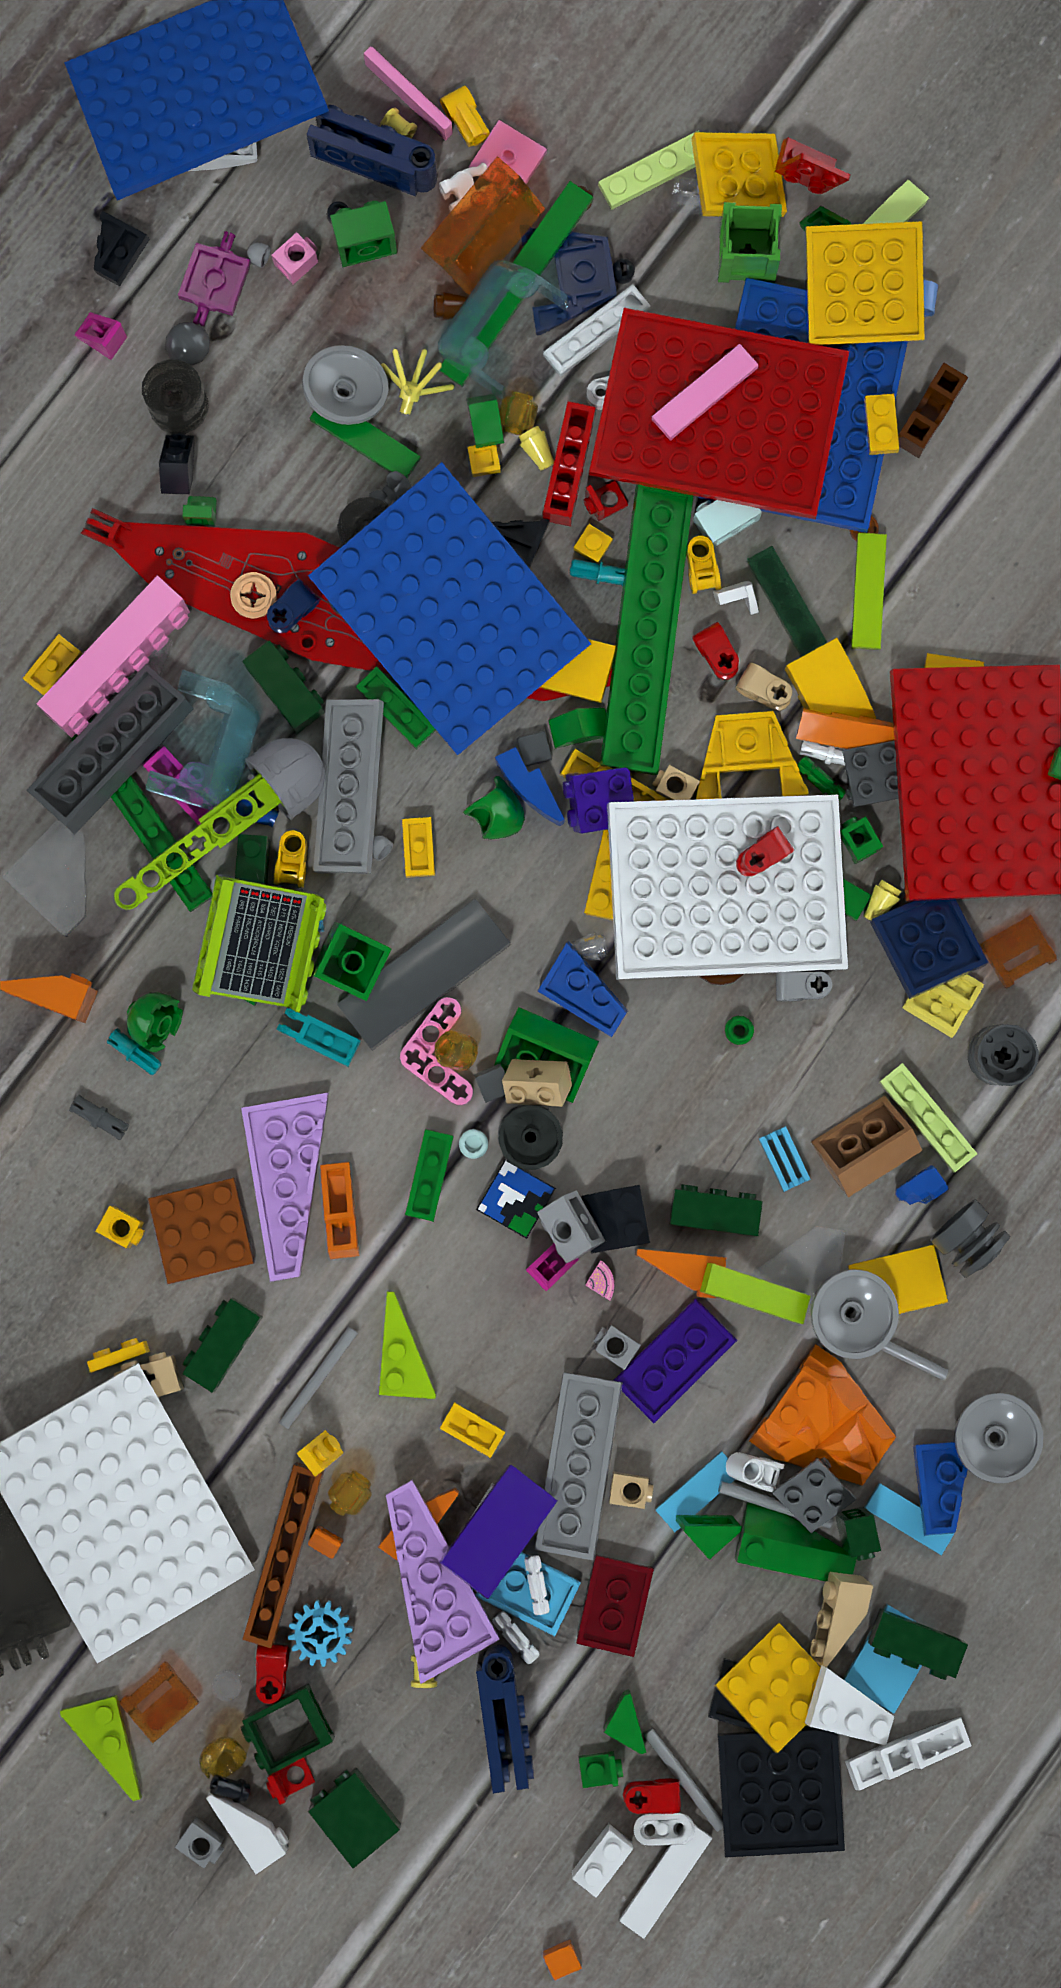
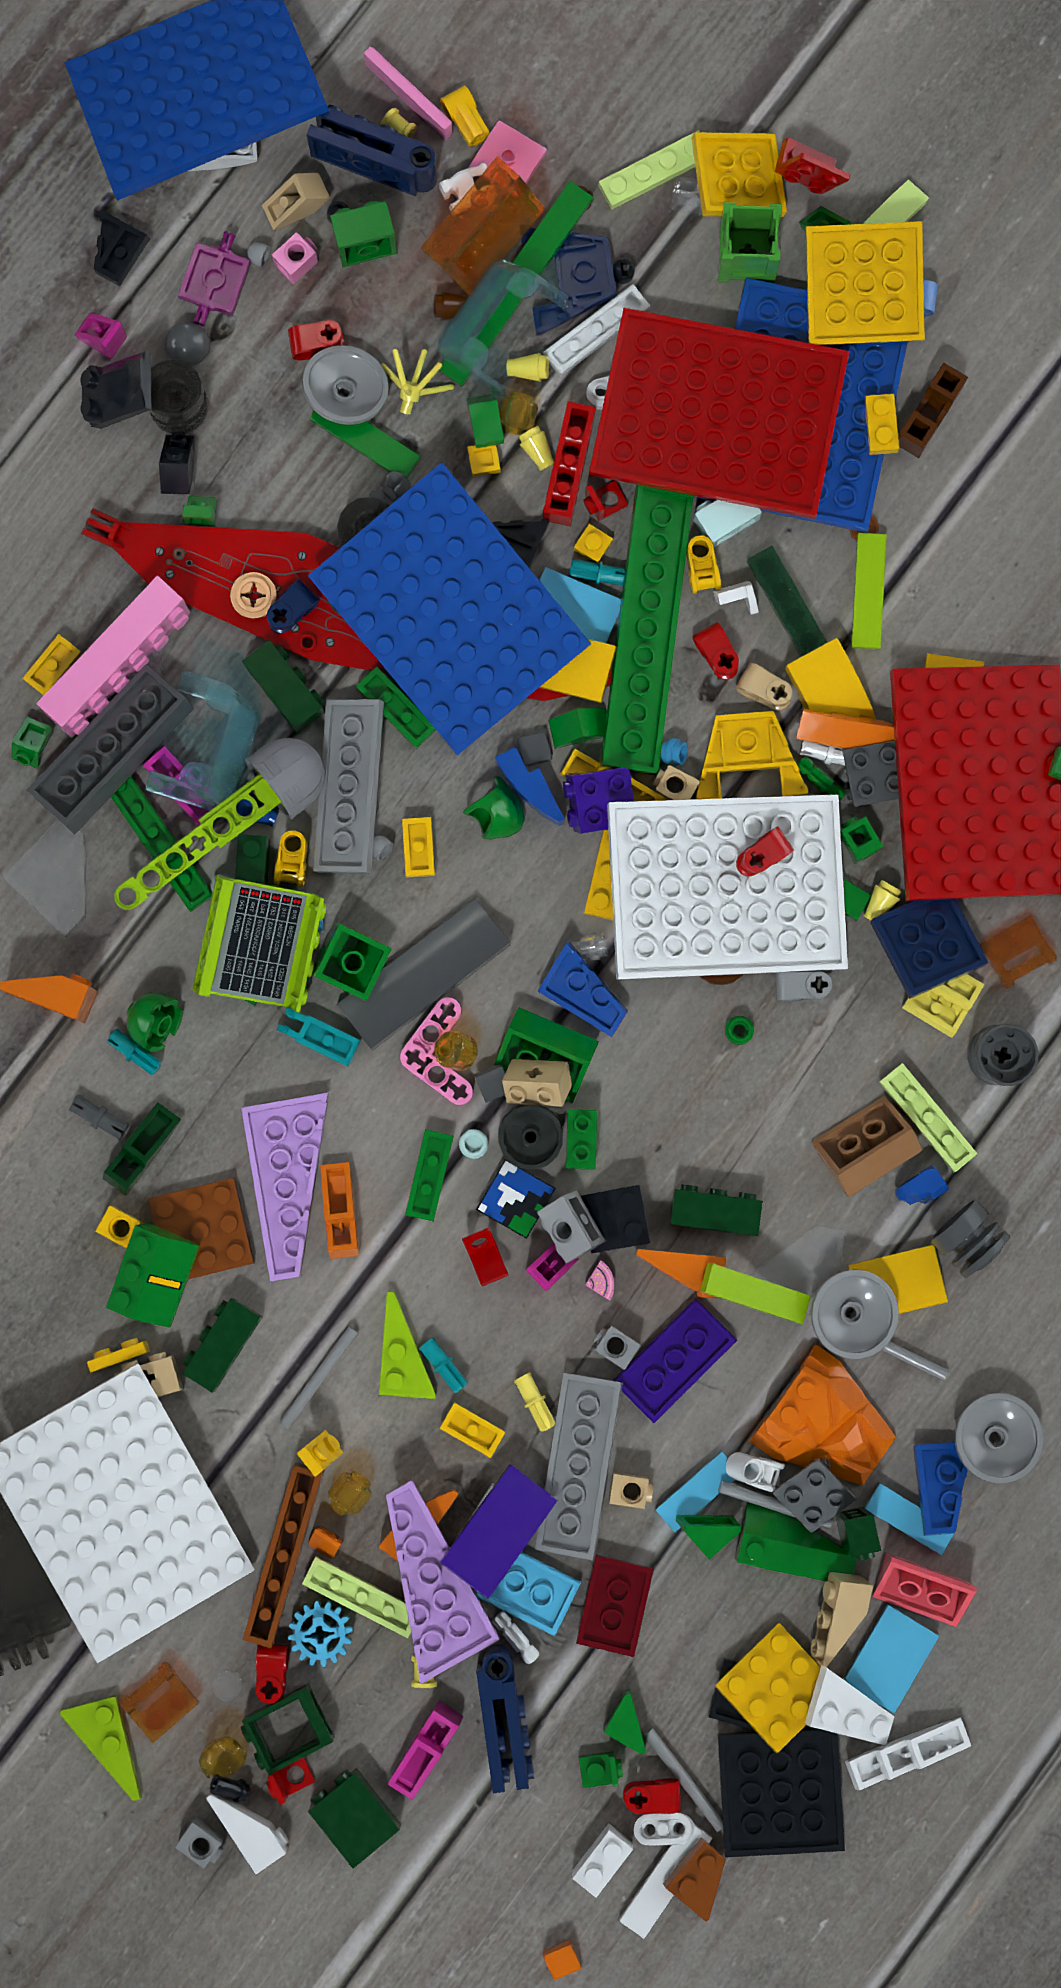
white axle [524,1555,550,1615] -> none
bright pink tile [652,344,759,441] -> none
medium azure tile [759,1126,810,1192] -> none
dark green brick [868,1608,968,1680] -> none
none -> green bracket [11,717,53,768]
none -> black slope [80,352,151,429]
none -> dark green slope [103,1102,181,1196]
none -> green slope [106,1223,200,1328]
none -> tan slope [262,173,330,230]
none -> red piece [288,320,345,361]
none -> yellowish green plate [302,1556,411,1638]
none -> dark pink slope [387,1700,464,1800]
none -> teal axle [419,1337,467,1393]
none -> red bracket [462,1228,509,1287]
none -> light yellow cone [506,353,549,382]
none -> light yellow axle [514,1372,555,1432]
none -> medium azure tile [540,567,621,644]
none -> green brick [566,1109,597,1170]
none -> dark azure plate [660,738,688,767]
none -> dark orange wing [663,1837,726,1922]
none -> coral slope [872,1553,977,1627]

